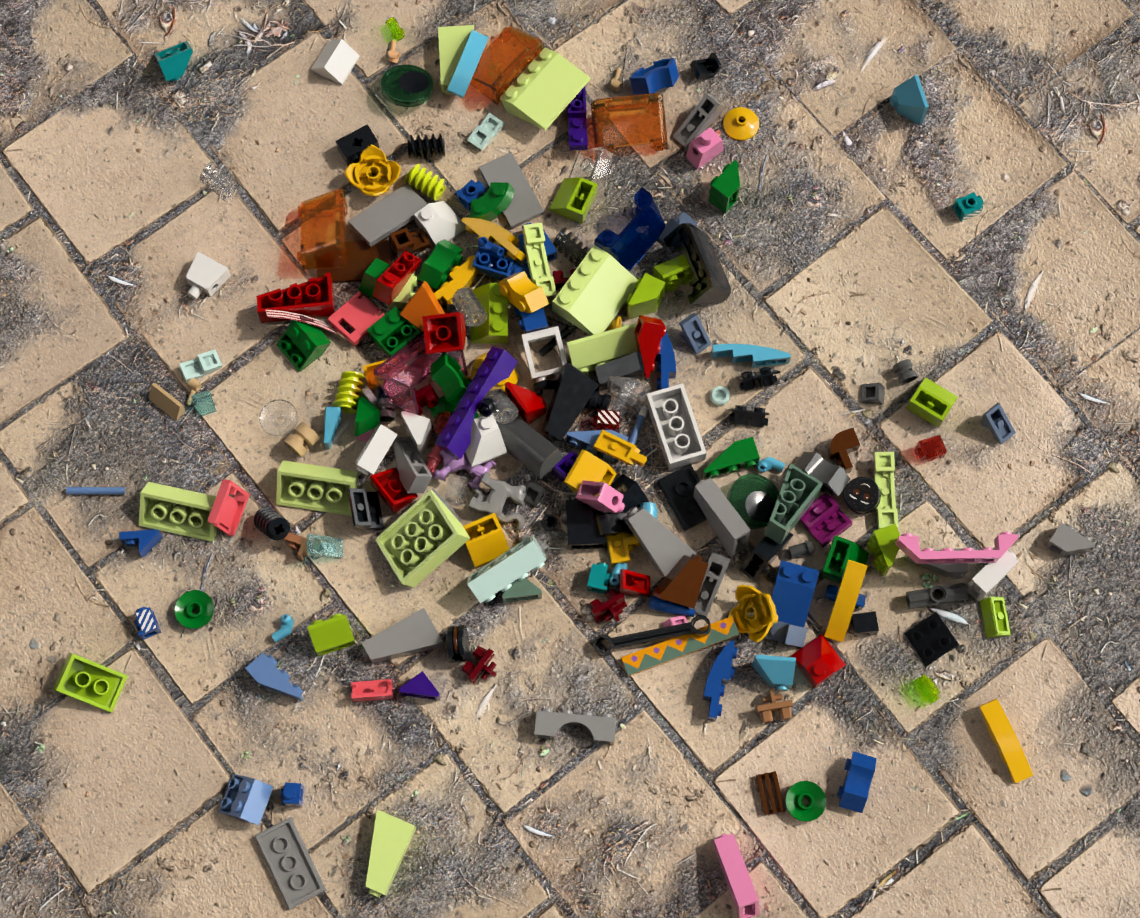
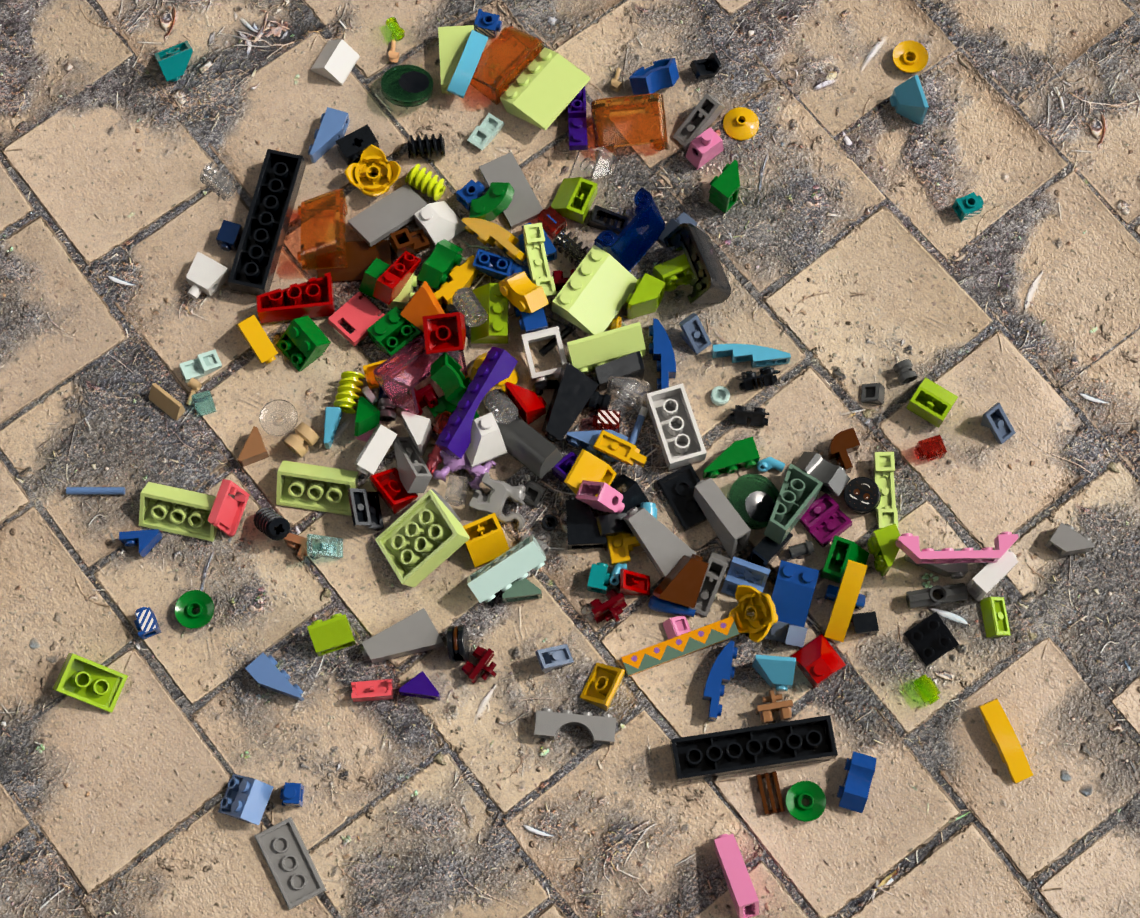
sticker [266,310,338,334] -> none
medium azure arm [271,614,294,642] -> none
yellowish green slope [365,810,416,898] -> none
black bush [477,397,497,417] -> none
blue arm [478,237,504,256] -> none
black piece [593,615,711,656] -> none
red slope [634,315,666,378] -> none
none -> dark blue brick [216,220,243,252]
none -> black brick [228,149,306,296]
none -> yellow slope [236,315,278,364]
none -> medium nougat slope [237,426,269,467]
none -> medium blue slope [308,107,350,163]
none -> blue brick [474,9,502,38]
none -> sand blue slope [535,644,574,674]
none -> clear red brick [537,206,566,239]
none -> yellow slope [579,662,625,711]
none -> black slope [587,205,629,235]
none -> black brick [670,715,838,782]
none -> medium blue slope [721,556,771,597]
none -> yellow dish [892,40,928,73]

